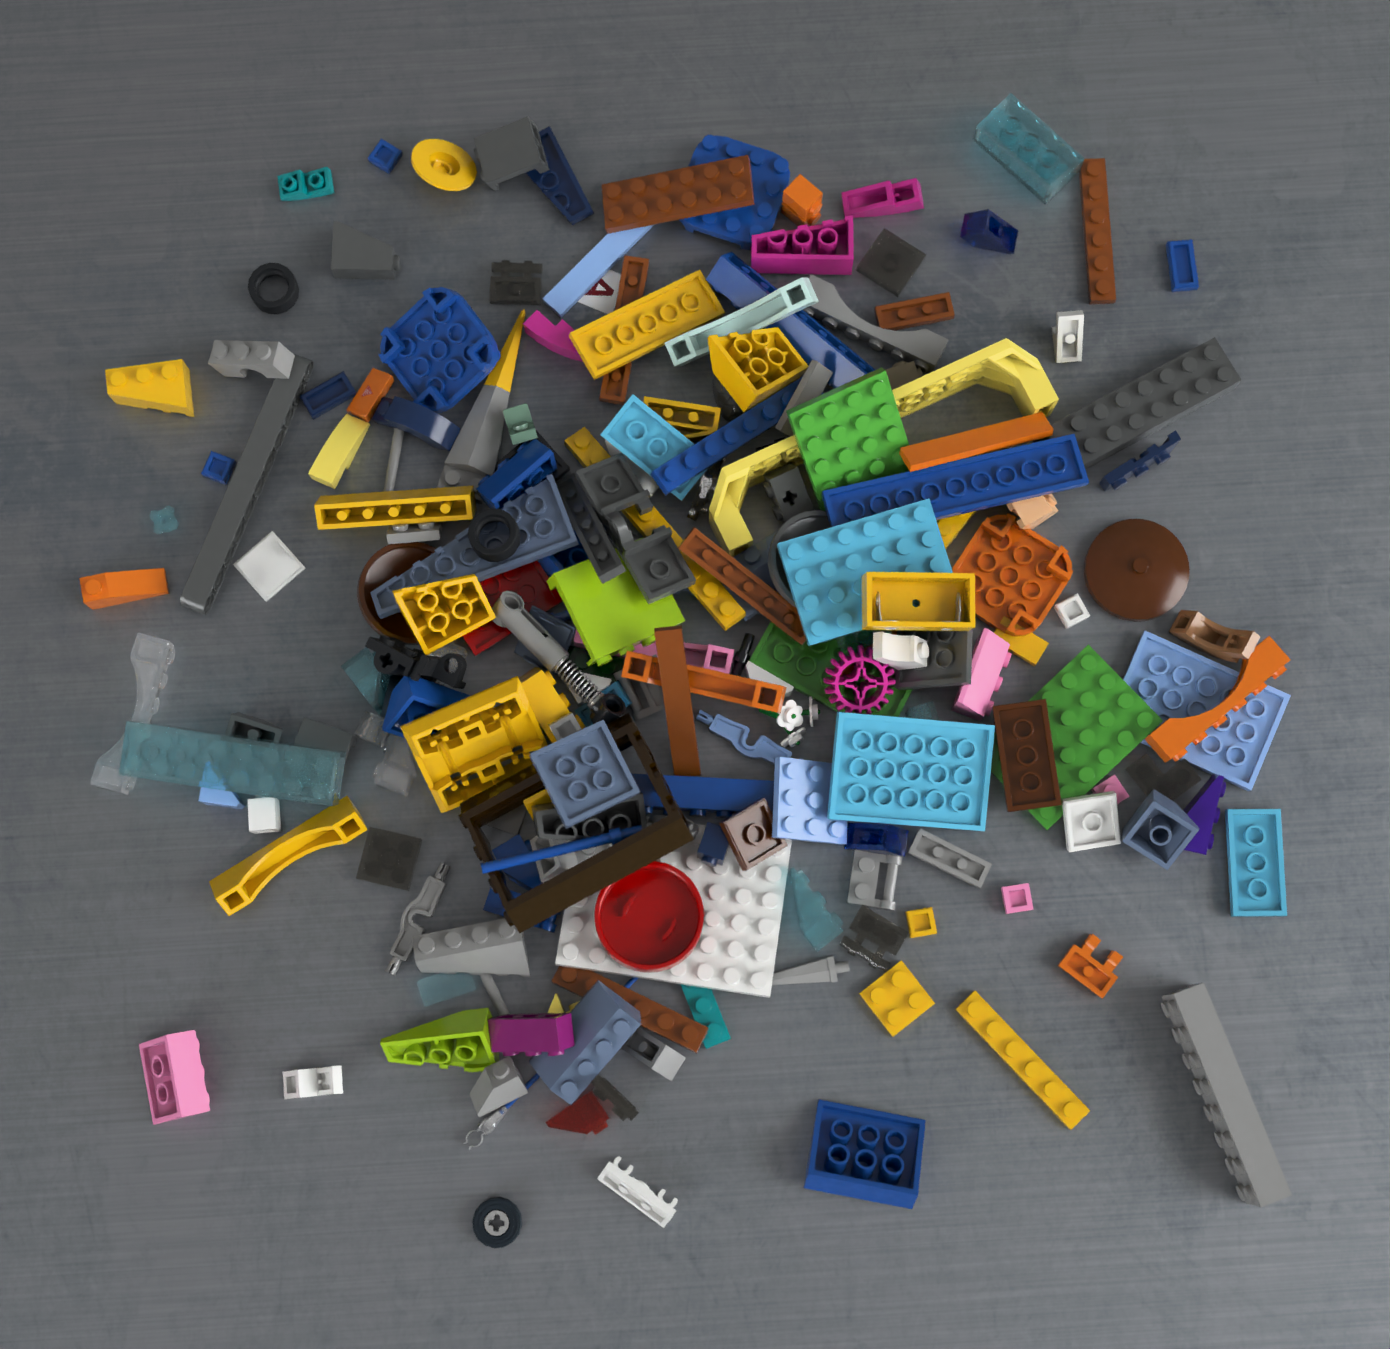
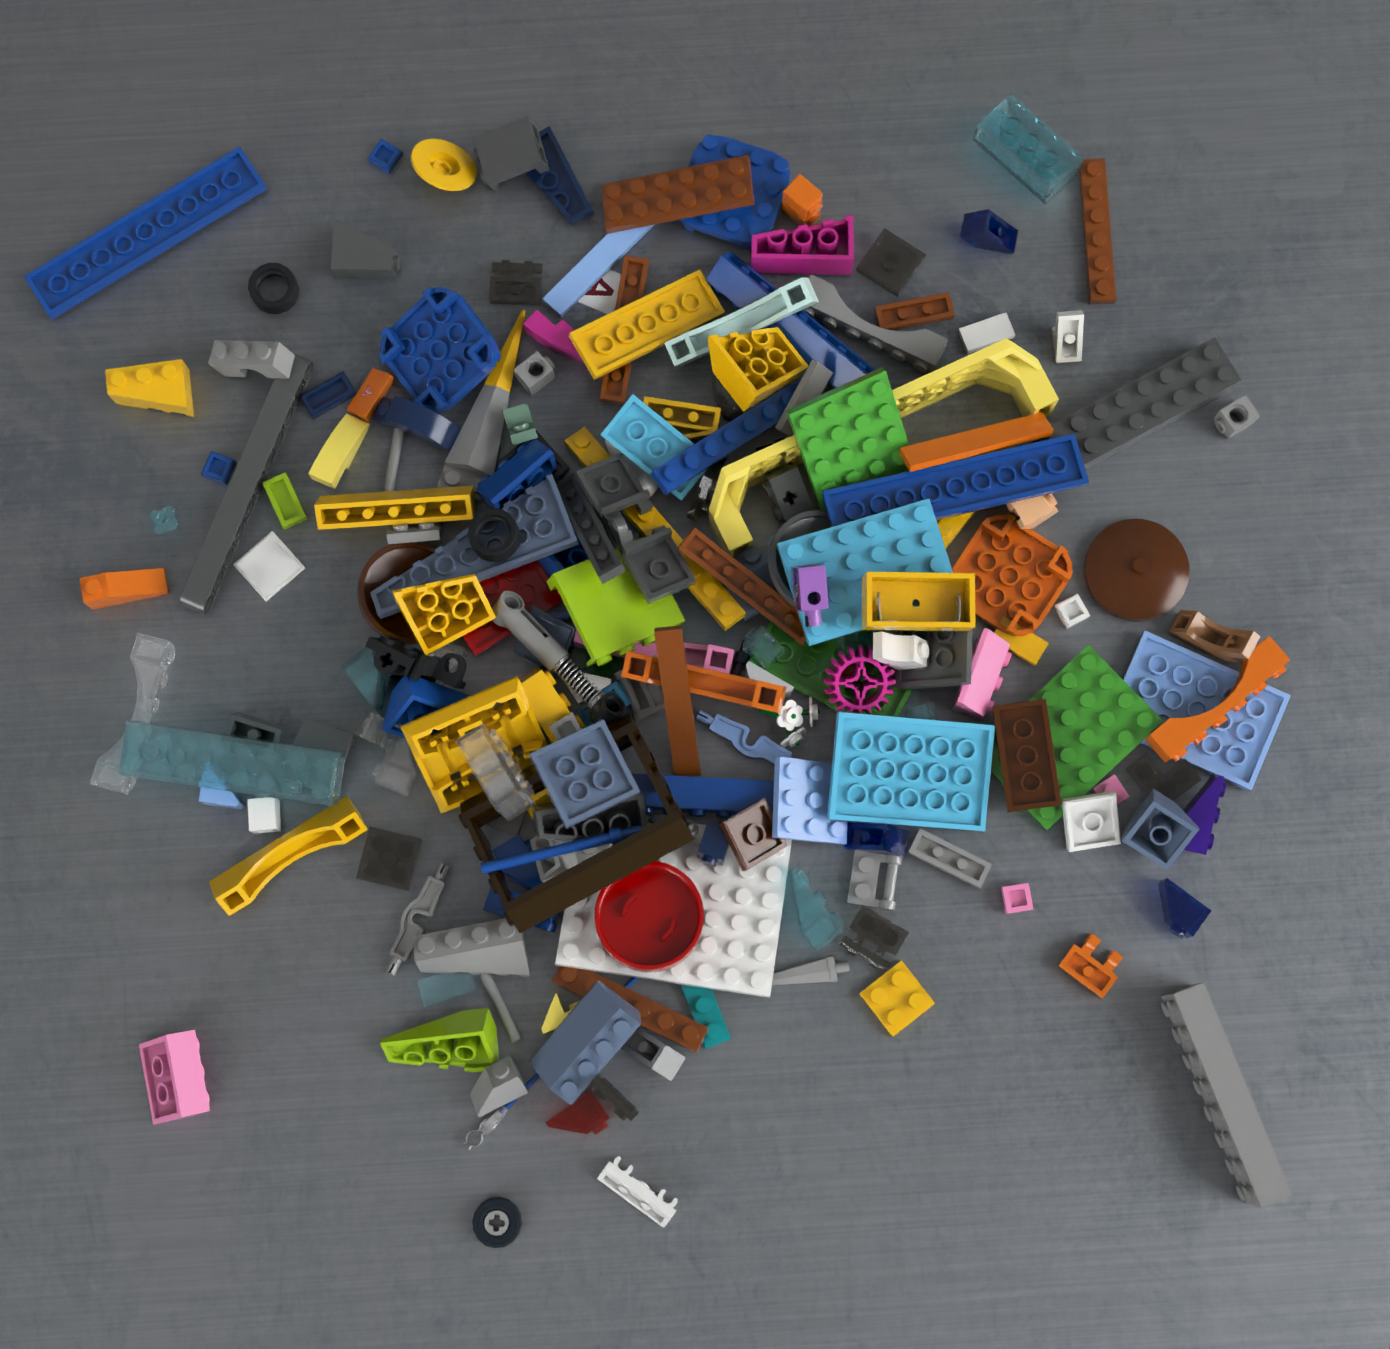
teal slope [277,167,334,201] -> none
white slope [283,1065,343,1099] -> none
magenta brick [488,1013,575,1056] -> none
blue slope [804,1099,926,1209] -> none
dark pink slope [841,178,924,218] -> none
dark tan brick [885,361,923,390] -> none
yellow tile [905,907,937,938] -> none
yellow plate [955,990,1090,1130] -> none
dark blue wing [1099,430,1181,491] -> none
blue tile [1166,239,1199,292] -> none
medium azure plate [1225,809,1287,917] -> none
none -> blue plate [23,146,267,320]
none -> lime tile [262,472,308,530]
none -> clear brick [456,723,536,821]
none -> light grey brick [514,351,555,397]
none -> clear light blue brick [742,626,784,670]
none -> medium lavender torso [791,564,828,627]
none -> white tile [958,313,1015,354]
none -> clear blue slope [1158,878,1211,938]
none -> light grey brick [1214,395,1260,439]

